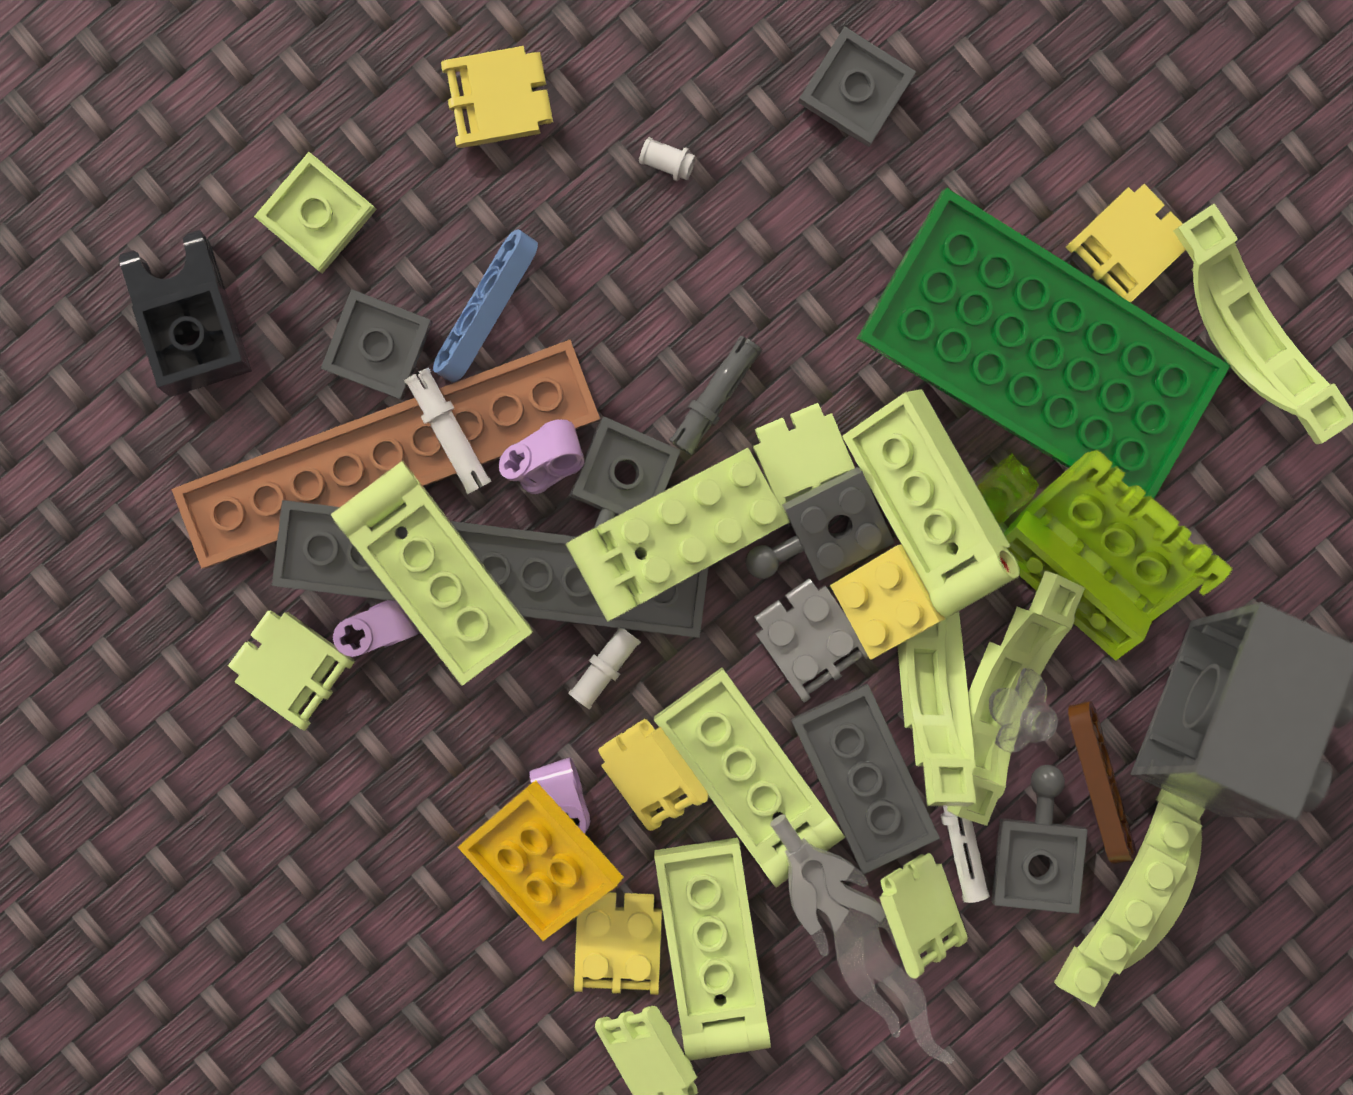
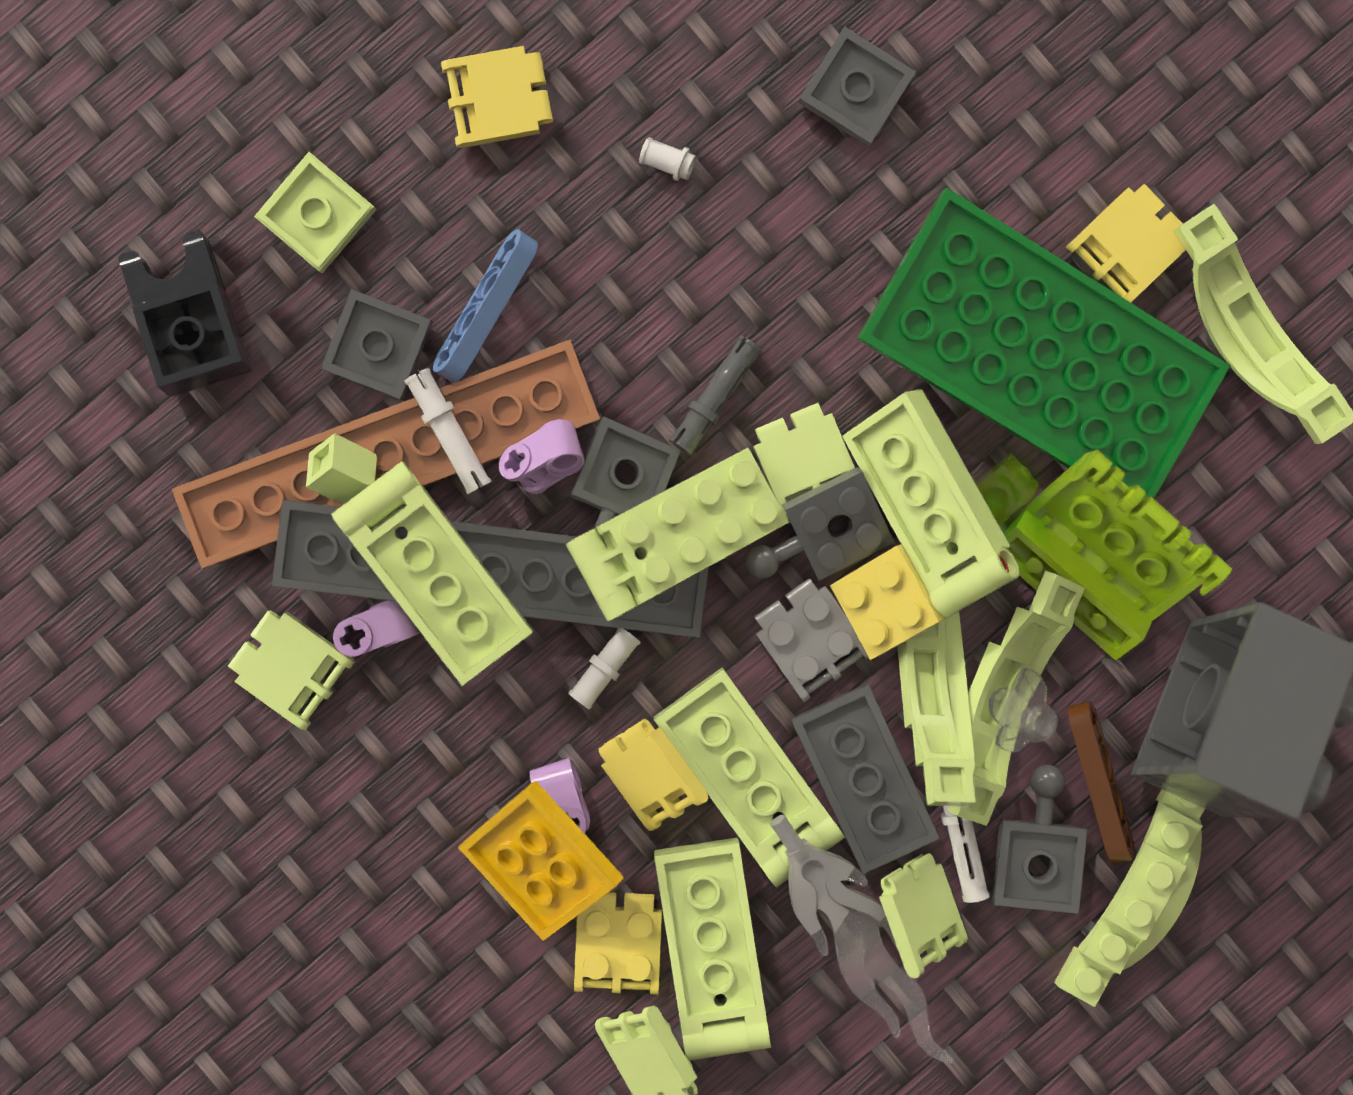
none -> yellowish green panel [306,433,377,505]

